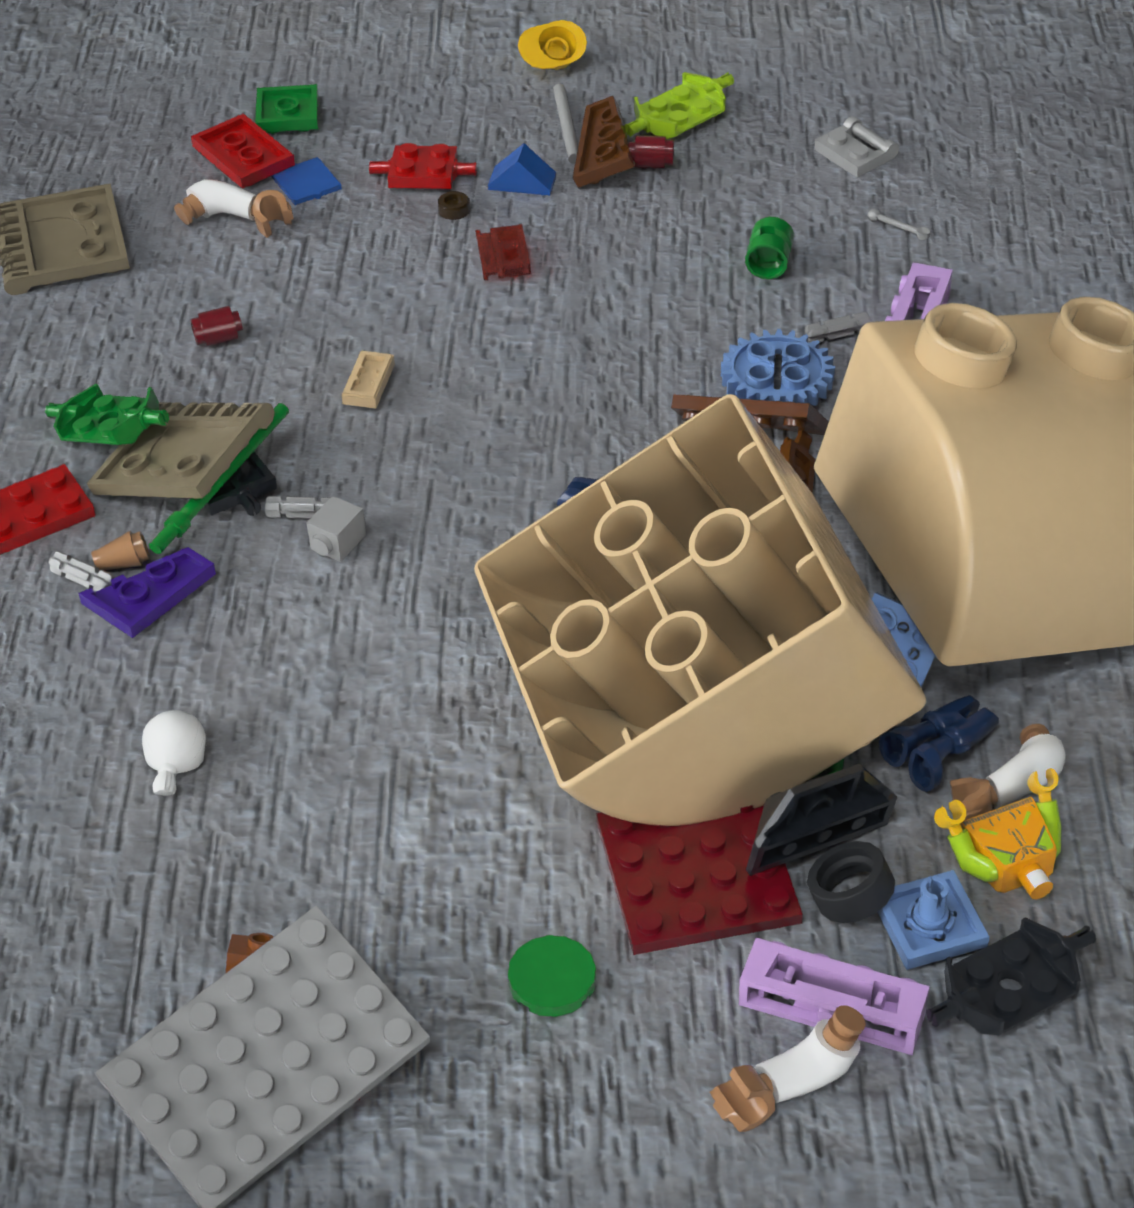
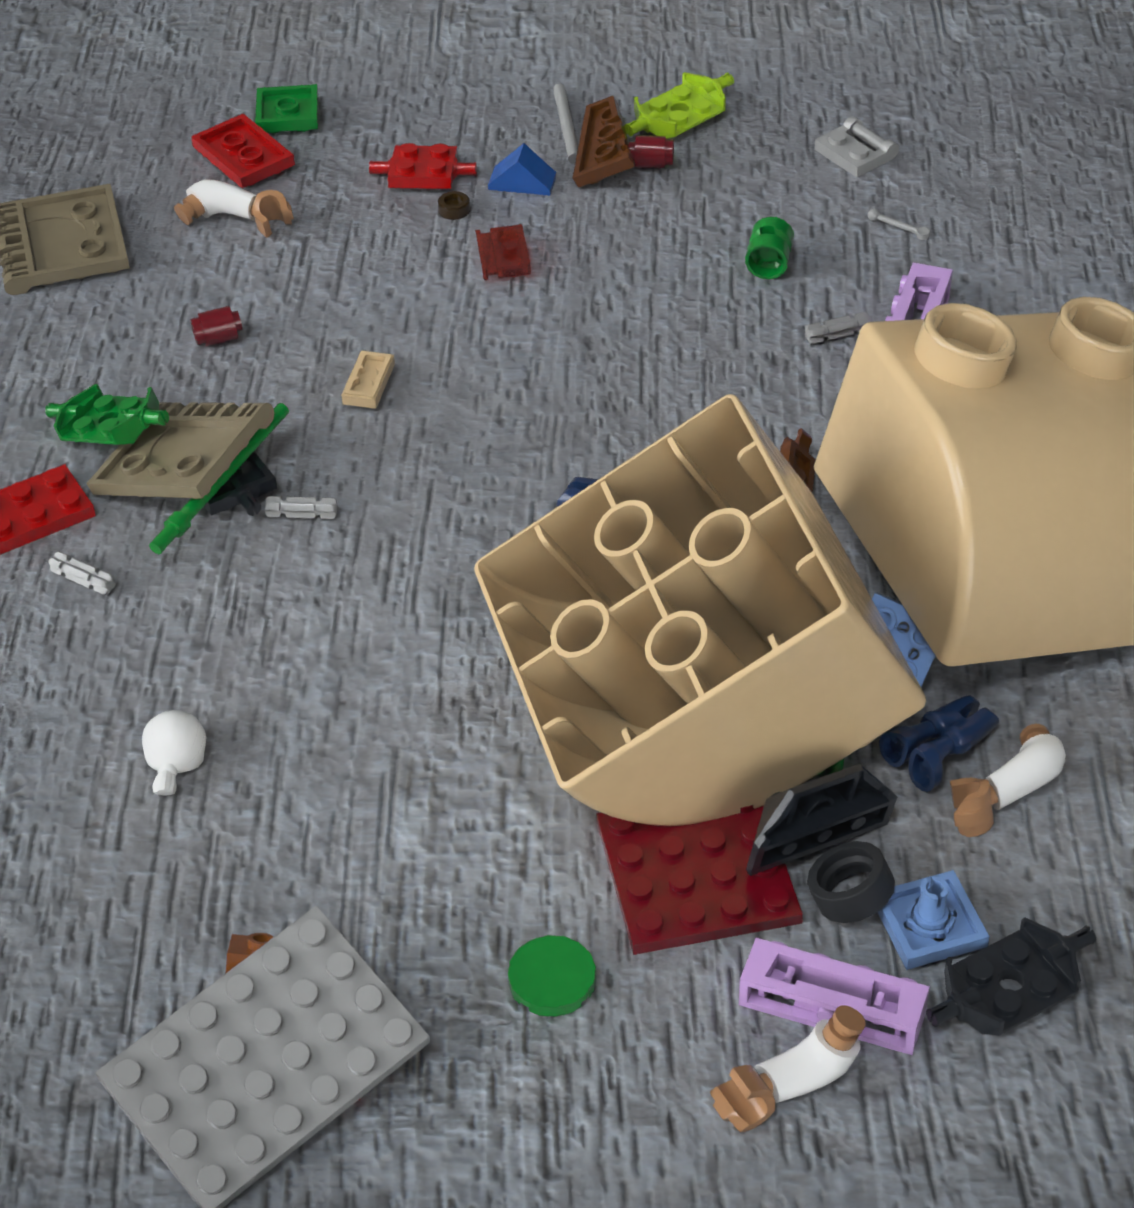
dark purple wing [78,547,216,638] -> none
medium nougat cone [91,531,150,572] -> none
blue piece [272,157,342,205] -> none
light grey brick [306,496,366,562] -> none
yellow piece [518,20,587,70] -> none
reddish brown wing [671,394,829,435] -> none
medium blue gear [721,329,835,406] -> none
torso [934,768,1062,900] -> none

